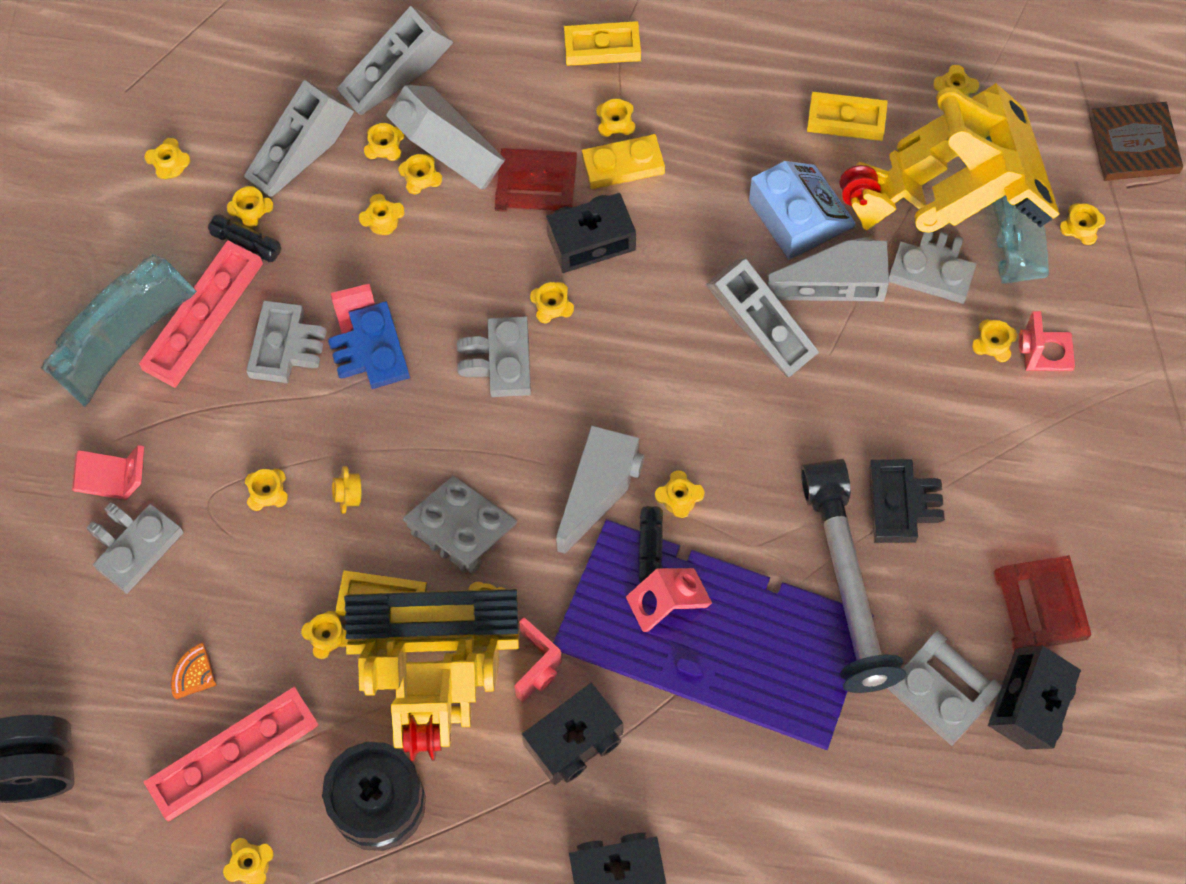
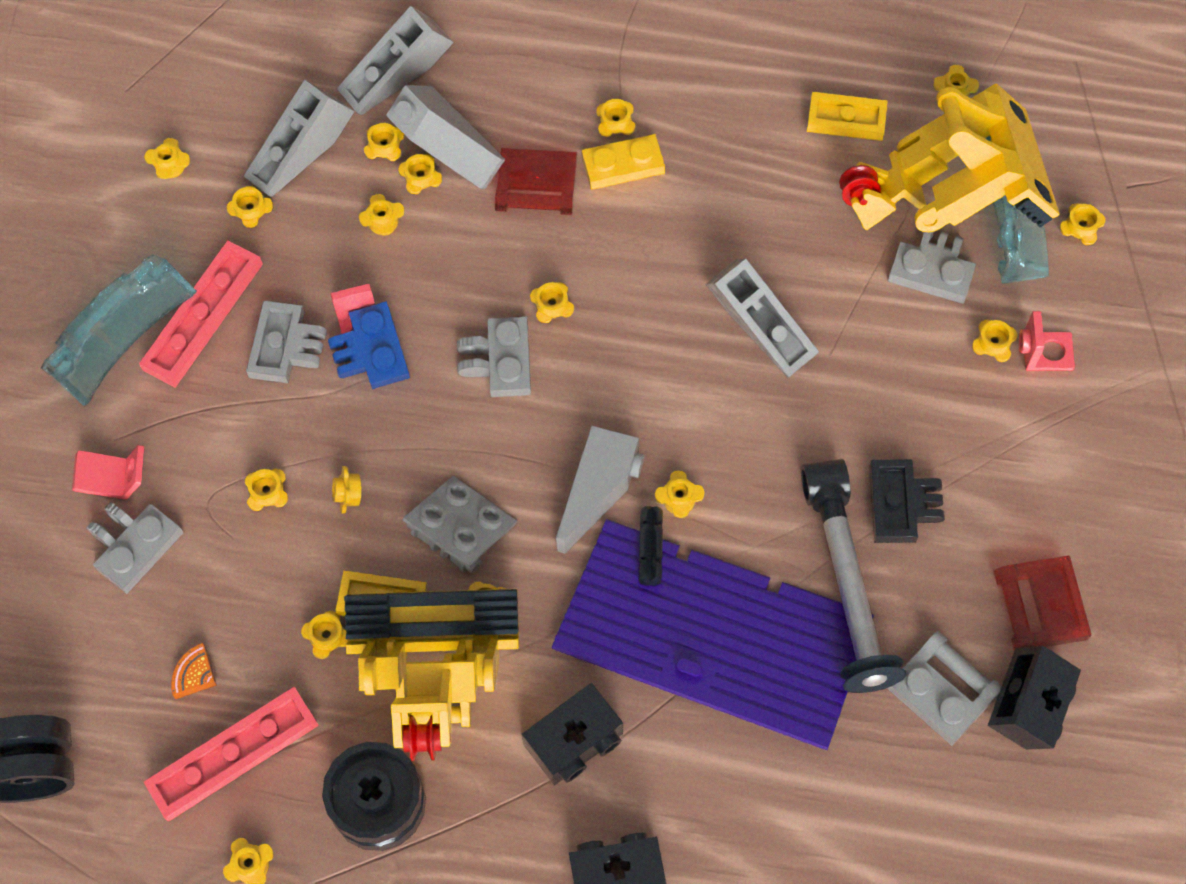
black axle [208,214,281,262] -> none
coral bracket [514,617,562,703] -> none
black brick [546,193,636,273] -> none
yellow plate [564,21,641,66] -> none
coral bracket [626,568,712,632] -> none
light blue slope [749,161,856,260] -> none
light grey slope [767,237,889,301] -> none
tile [1089,101,1183,181] -> none

